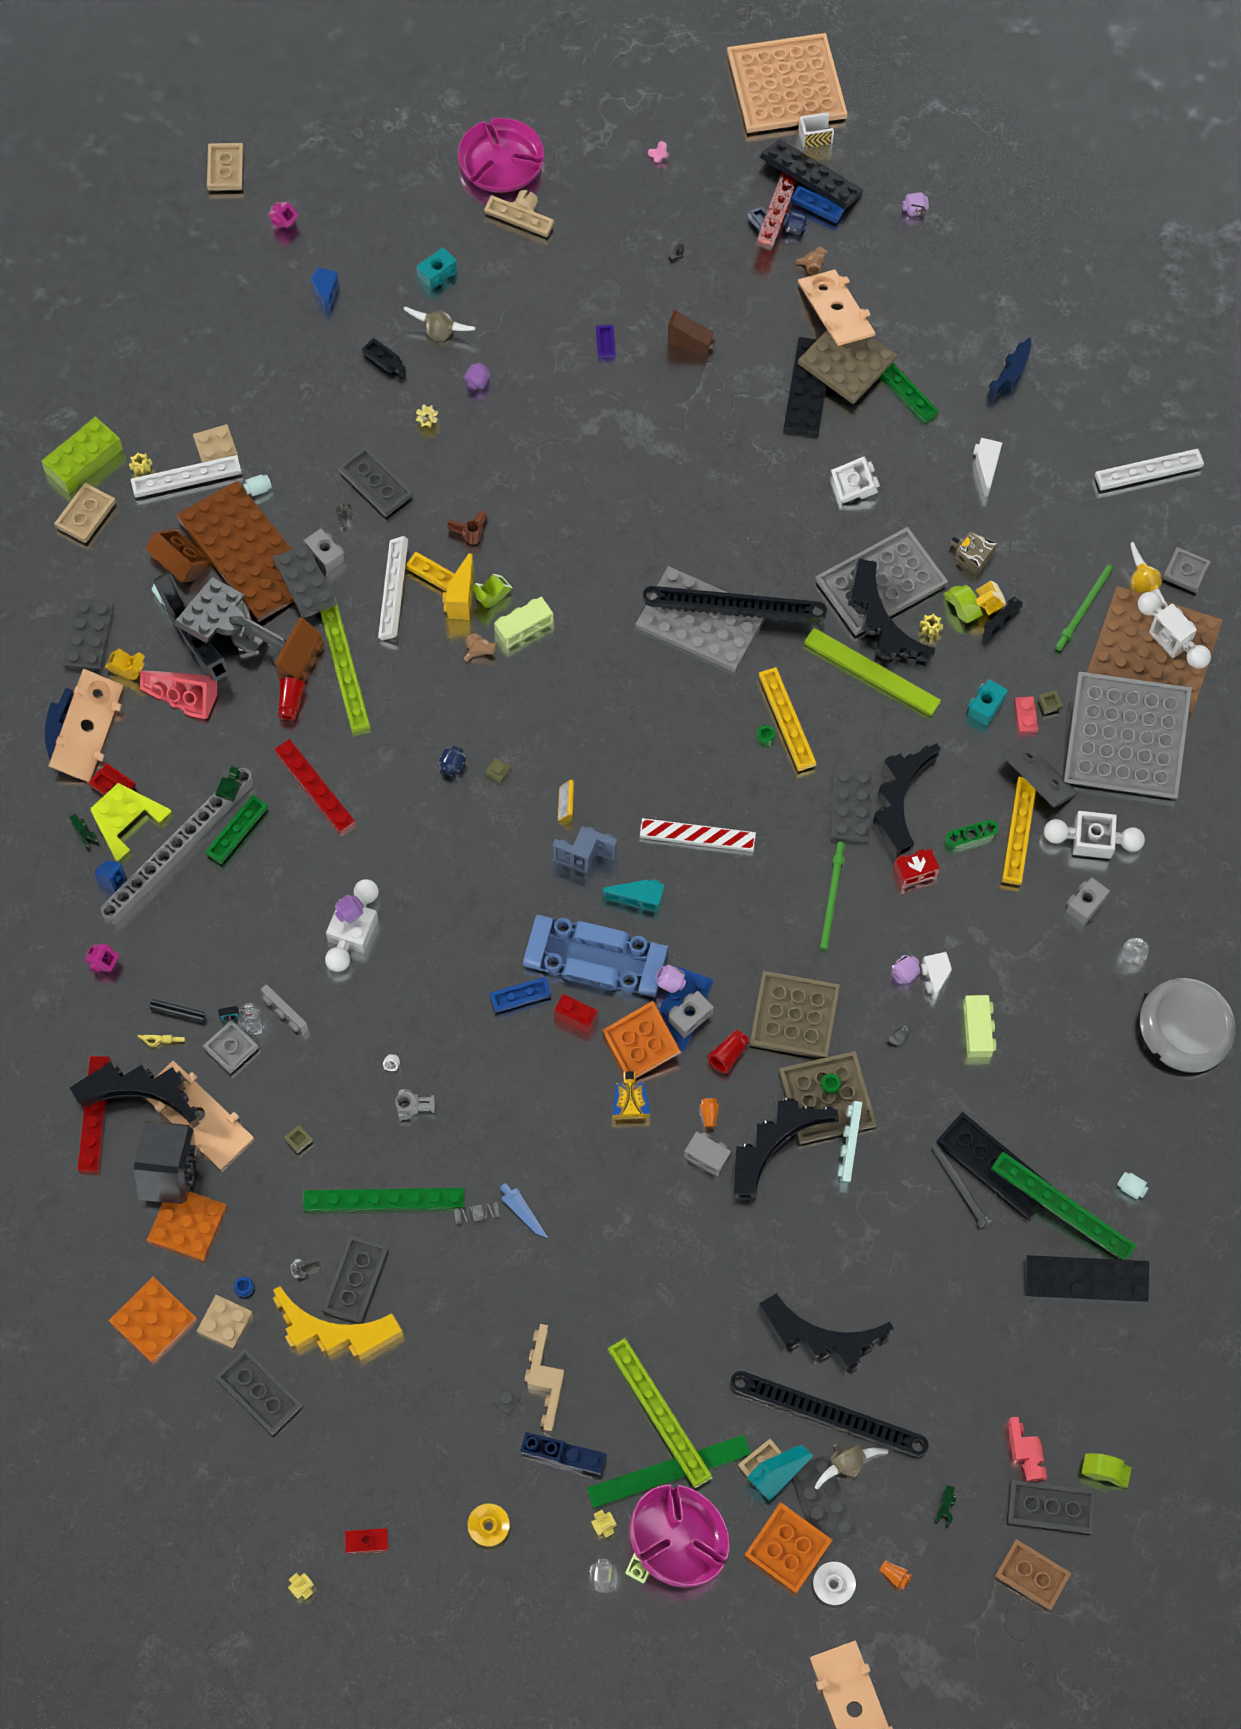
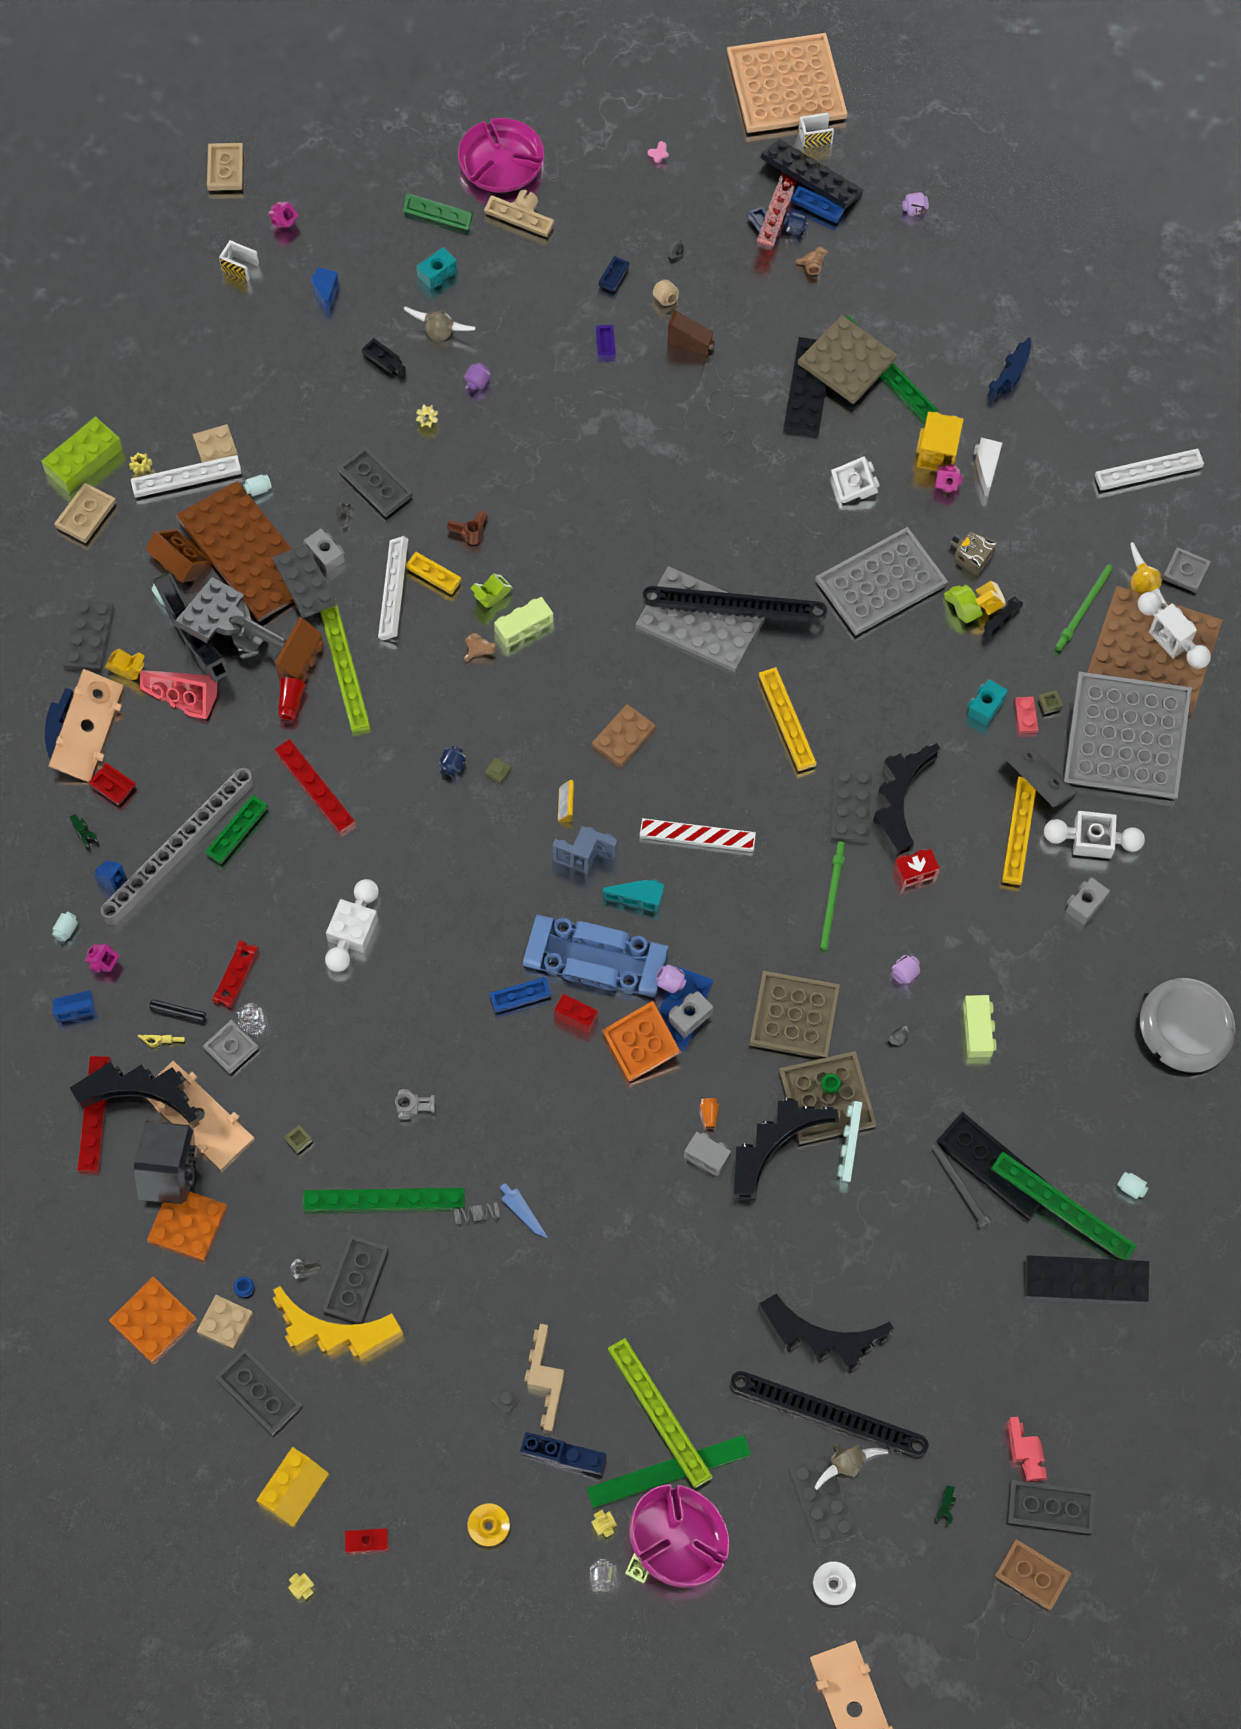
neon yellow wing [90,783,172,862] -> none
dark green plate [215,765,241,802] -> none
black tile [218,1006,241,1023] -> none
light grey plate [261,984,308,1035] -> none
medium lavender head [334,895,364,923] -> none
white hinge [383,1054,400,1071] -> none
yellow slope [443,554,474,620] -> none
torso [612,1071,650,1118] -> none
red plant [707,1030,749,1074] -> none
tan plate [738,1439,782,1477] -> none
orange plate [745,1502,833,1593] -> none
teal slope [746,1445,813,1501] -> none
green tile [756,725,776,745] -> none
light nougat piece [798,269,875,346] -> none
lime tile [804,628,941,717] -> none
black arch [848,558,935,661] -> none
orange cone [879,1560,912,1590] -> none
light yellow gear [920,613,943,638] -> none
white slope [920,952,952,999] -> none
green beam [945,820,999,850] -> none
lime brick [1081,1453,1132,1488] -> none
clear head [1122,938,1149,966] -> none
none -> light aqua brick [51,912,78,942]
none -> blue panel [52,990,95,1022]
none -> red plate [212,940,259,1008]
none -> white piece [219,240,259,281]
none -> yellow slope [256,1447,329,1527]
none -> green plate [403,193,474,230]
none -> medium nougat plate [591,704,656,768]
none -> dark blue plate [598,256,630,292]
none -> tan head [653,280,679,306]
none -> yellow brick [916,412,964,471]
none -> dark pink brick [935,465,963,492]

